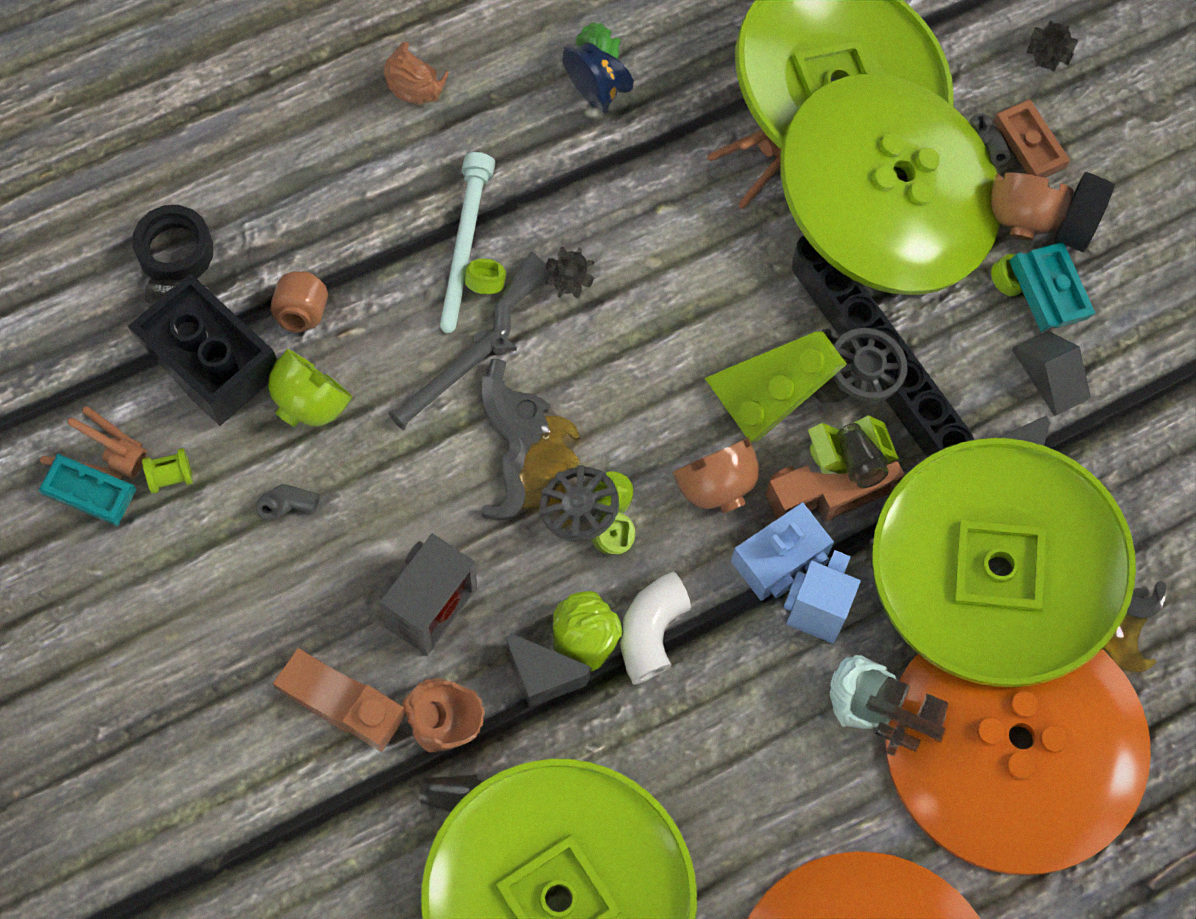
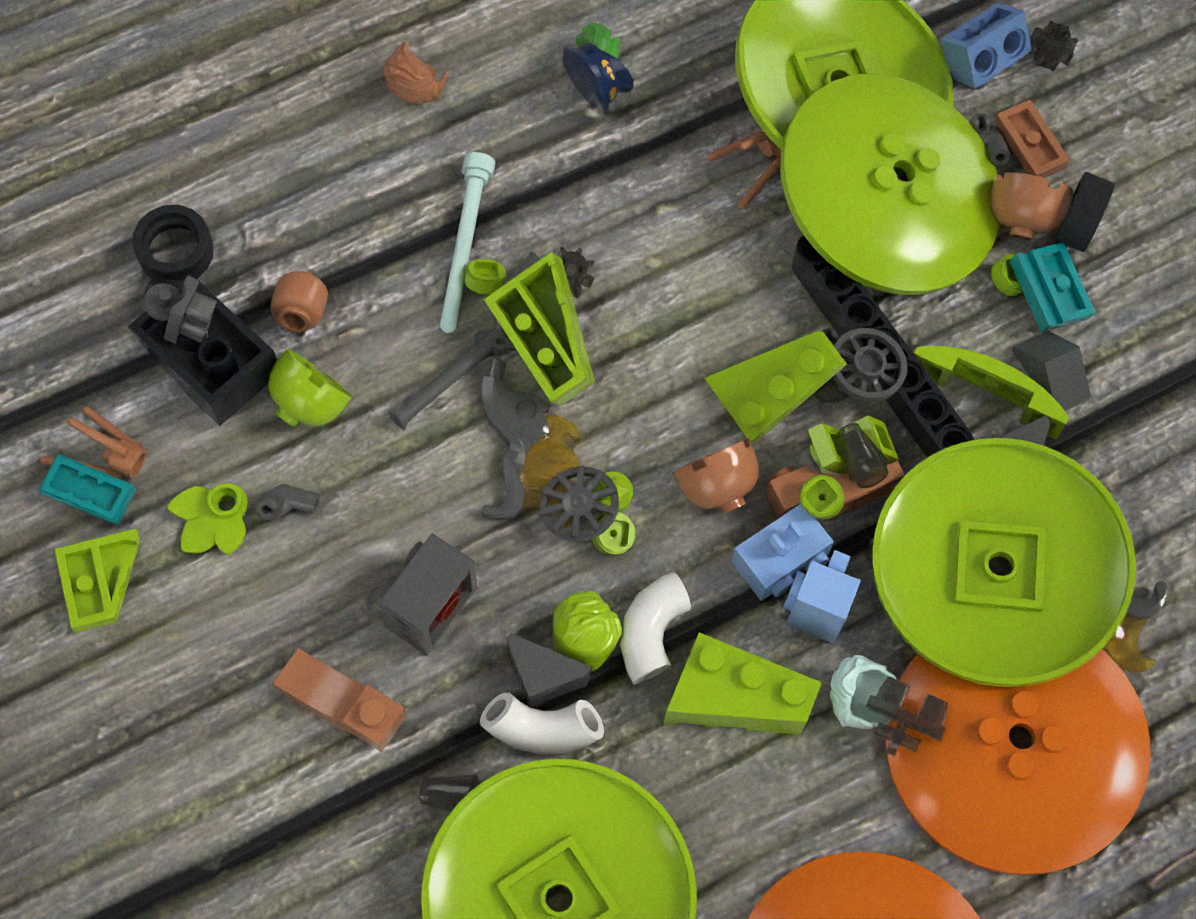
lime bush [142,448,194,494] -> none
nougat hair [402,678,484,752] -> none
none -> lime wing [54,528,141,633]
none -> dark grey hips [144,275,217,344]
none -> lime plate [167,483,248,555]
none -> white cylinder [480,692,604,755]
none -> lime wedge [484,252,595,406]
none -> lime wedge [663,632,822,735]
none -> lime tile [800,475,845,519]
none -> lime slope [914,346,1069,440]
none -> medium blue brick [941,2,1032,88]

